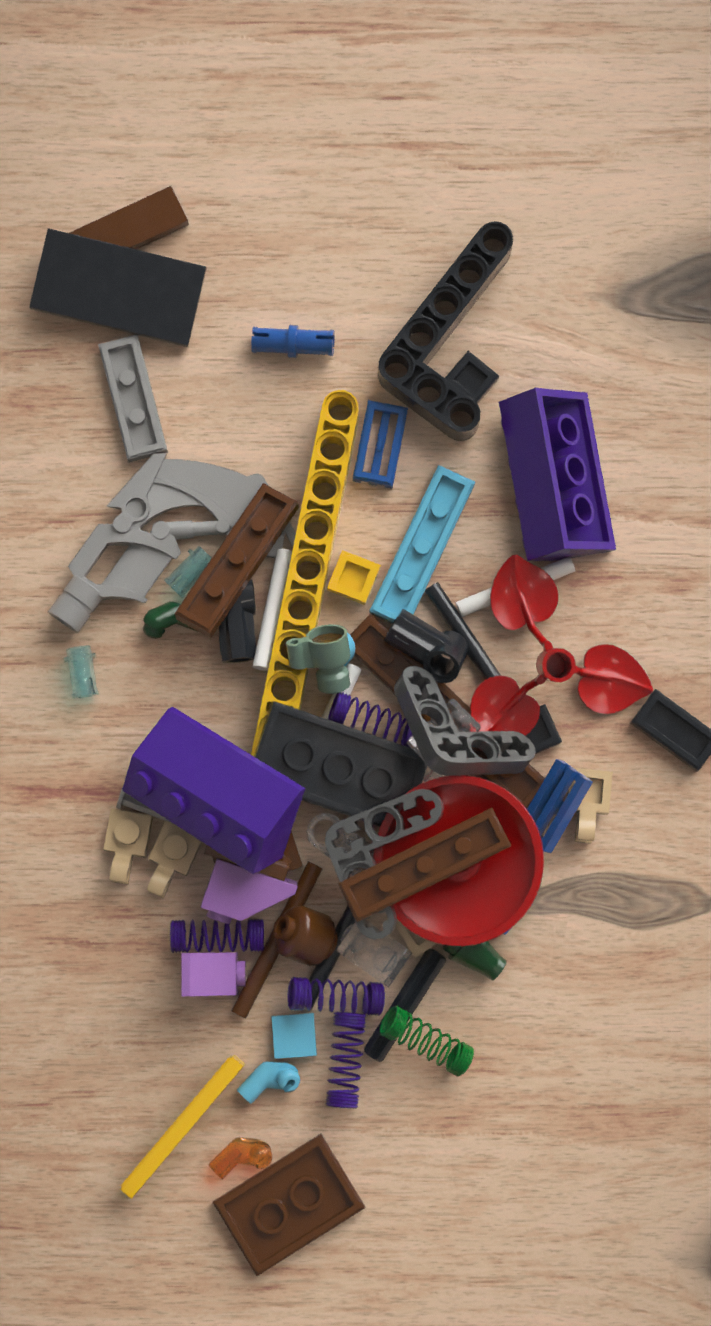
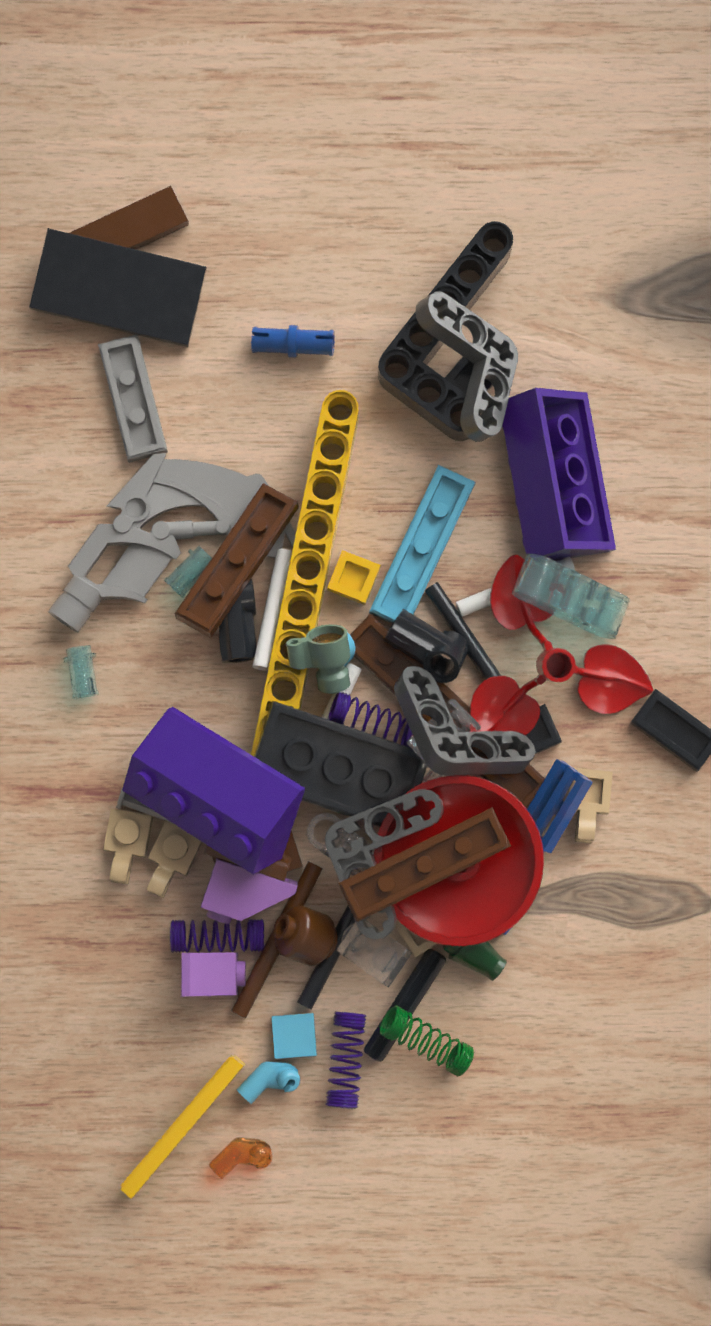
dark green arm [143,602,198,639] -> none
reddish brown tile [212,1133,366,1276] -> none
dark purple piece [288,977,385,1016] -> none
blue tile [353,400,408,489] -> none
none -> dark grey beam [415,292,518,442]
none -> clear light blue beam [512,554,630,639]

